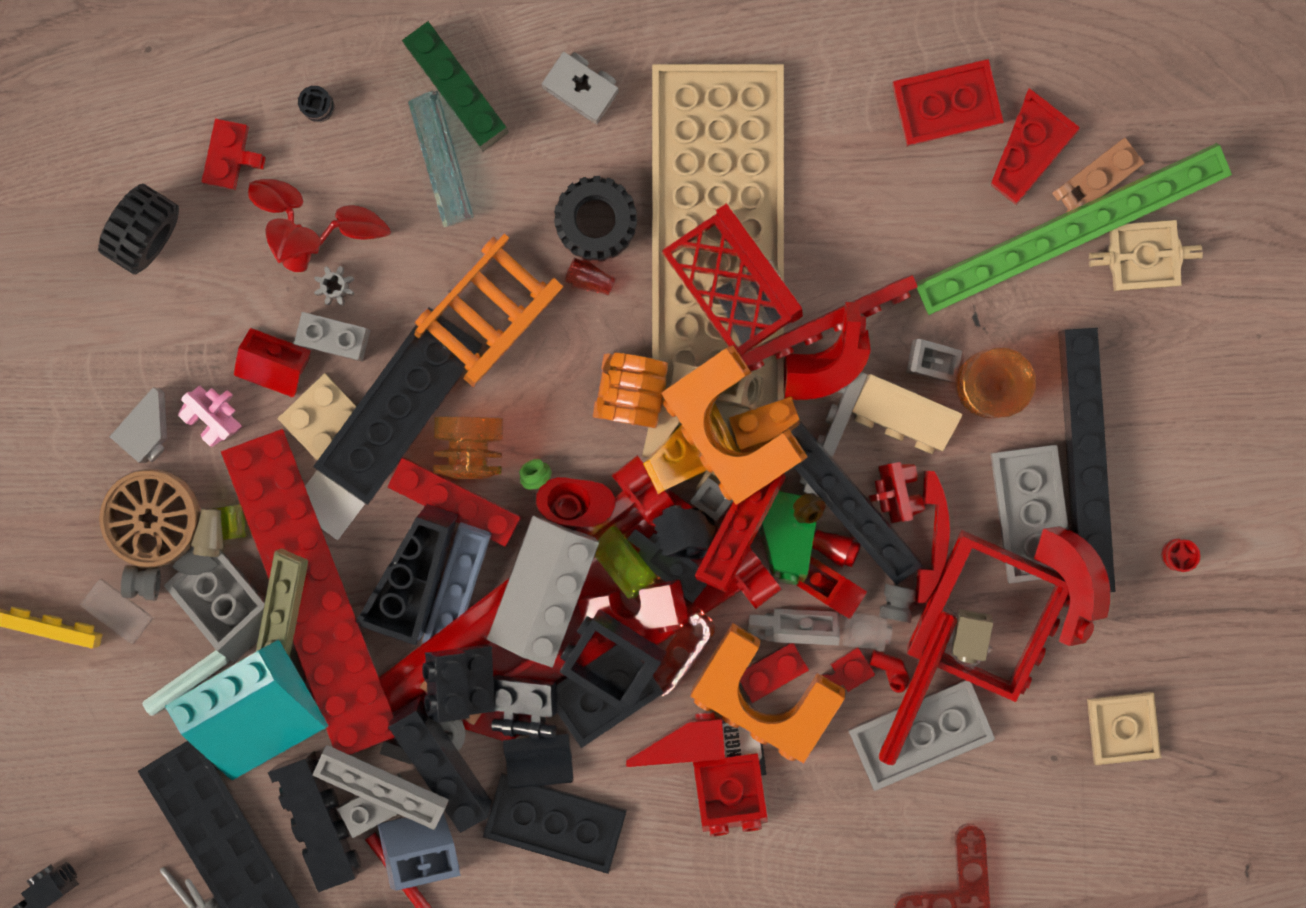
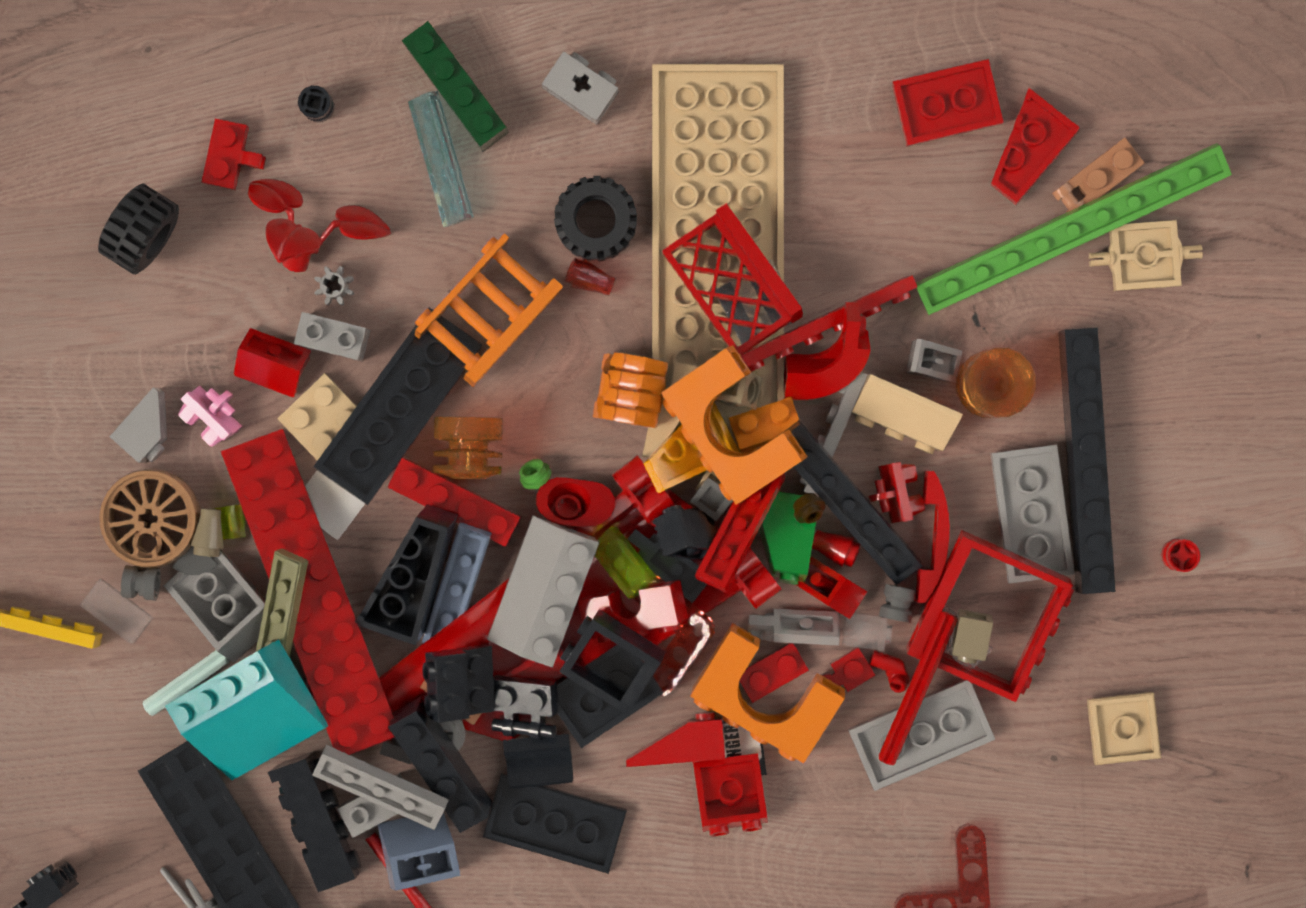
red arch [1034,526,1110,646] -> none

